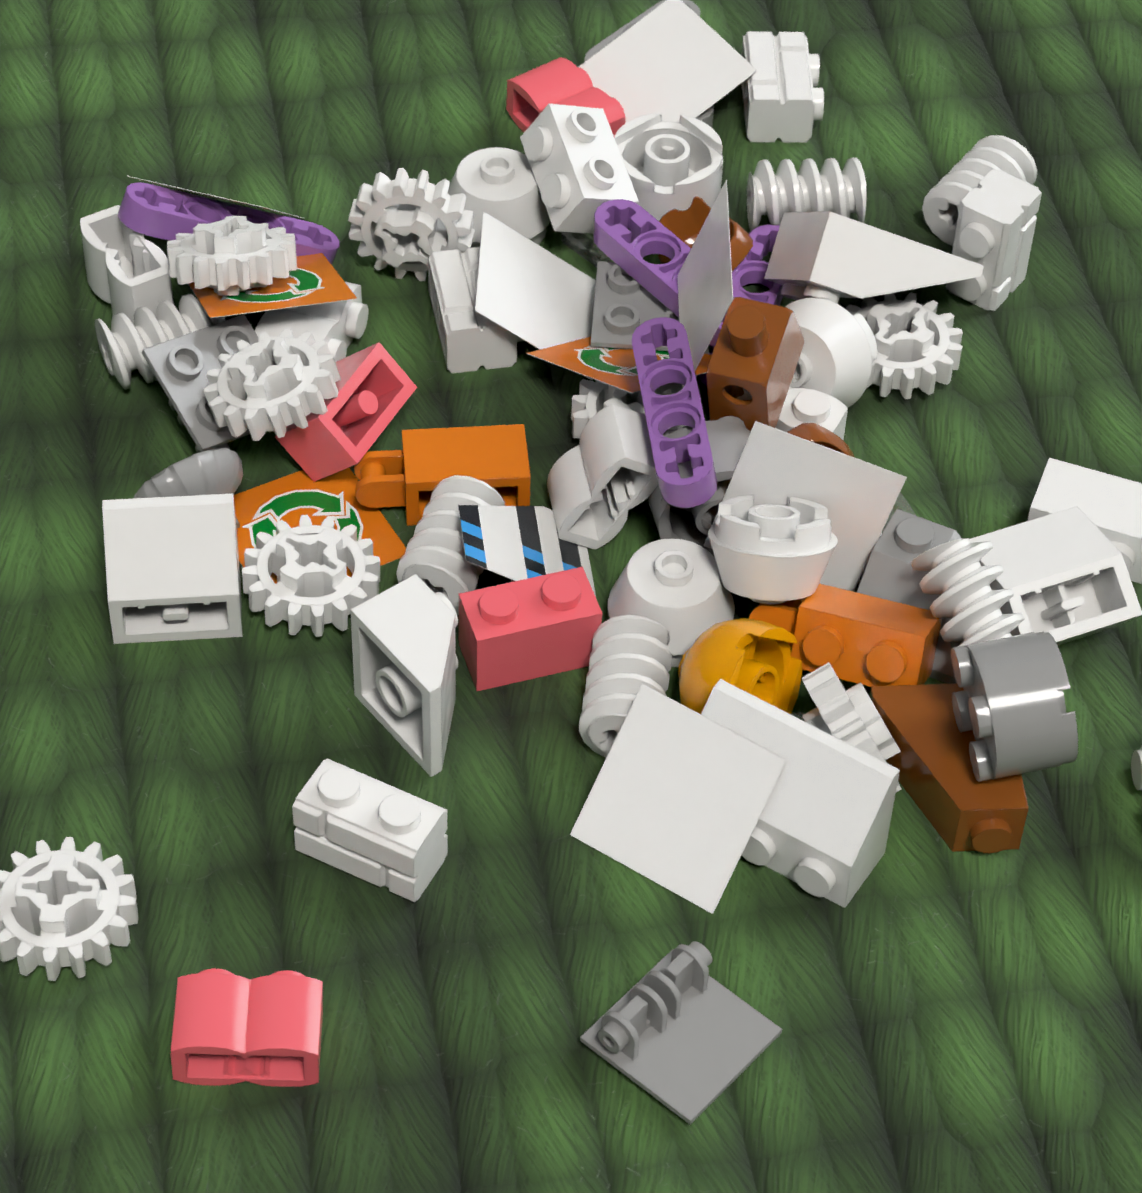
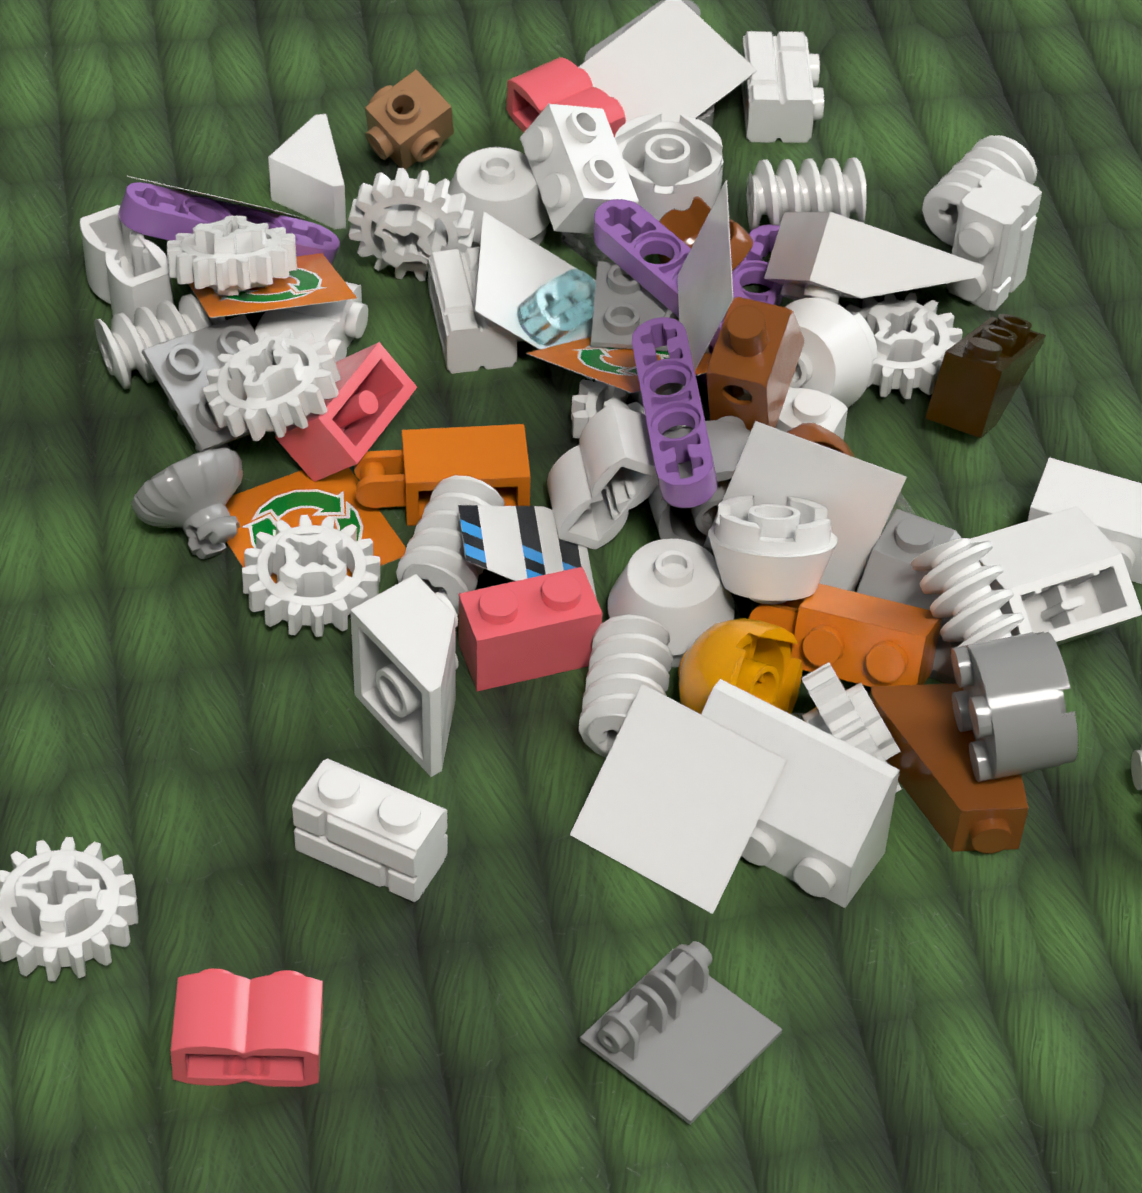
white slope [102,493,243,644] -> none
none -> white slope [268,114,346,229]
none -> medium nougat brick [365,69,454,170]
none -> clear light blue beam [517,269,596,346]
none -> dark brown slope [925,314,1046,438]

